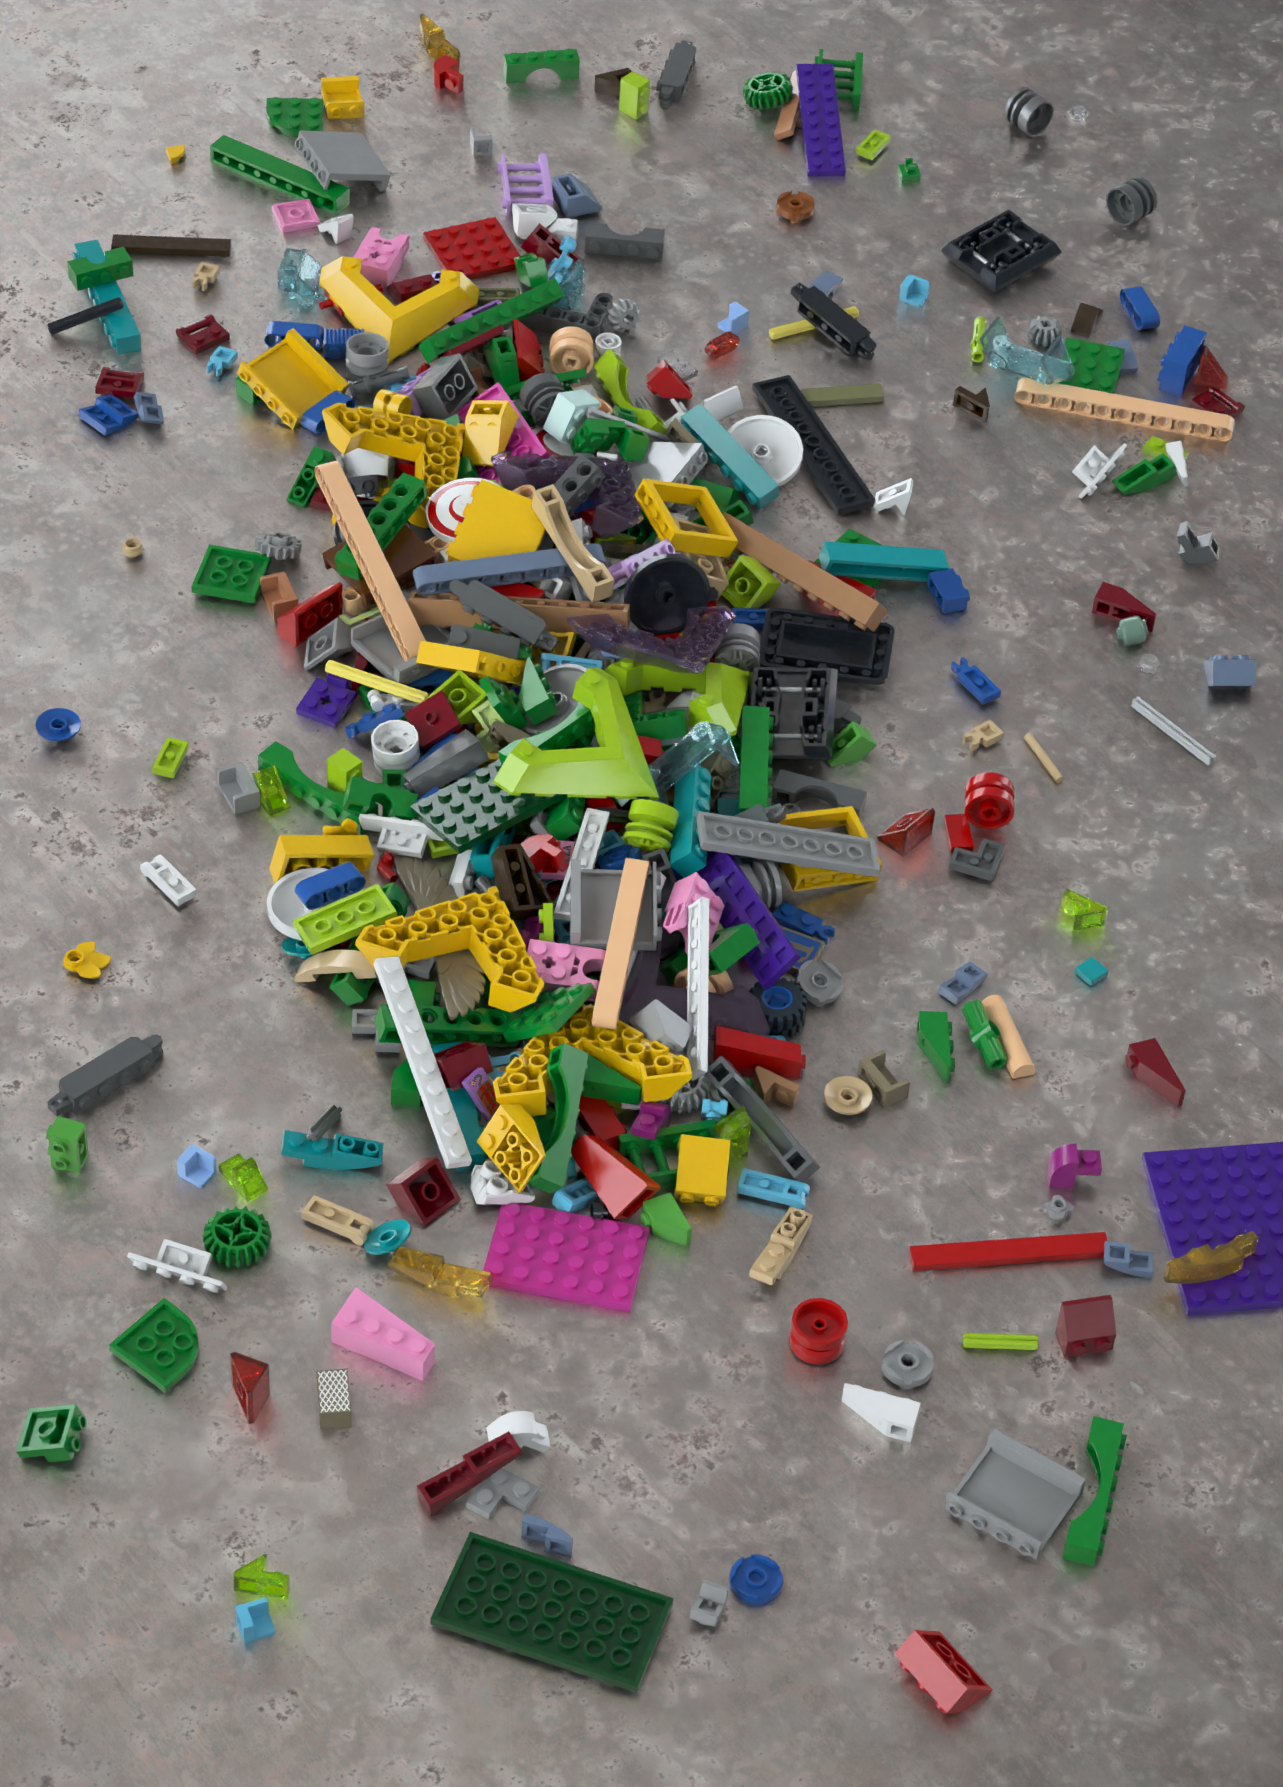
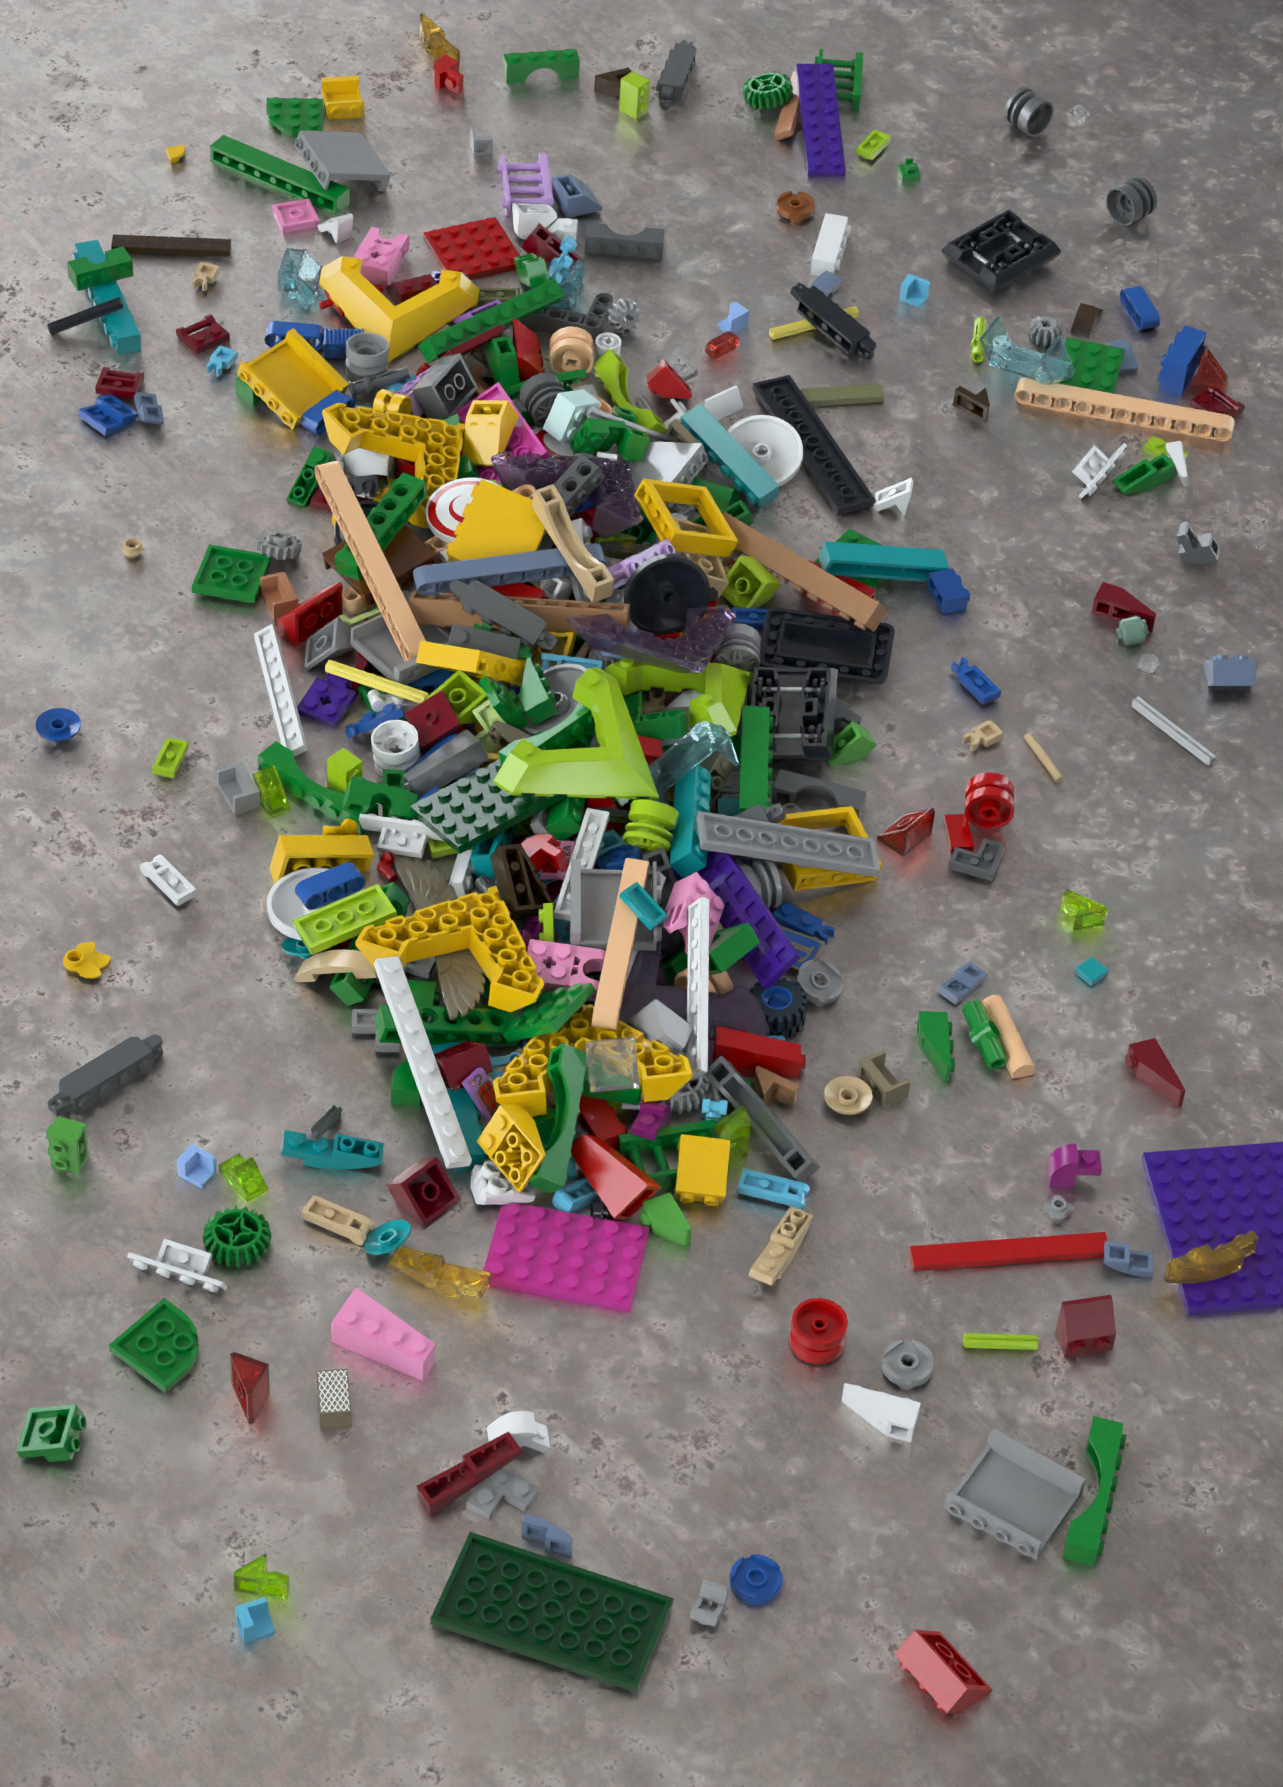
none -> white plate [254,624,308,757]
none -> clear slope [585,1037,640,1092]
none -> teal tile [619,882,669,931]
none -> white brick [810,213,851,276]

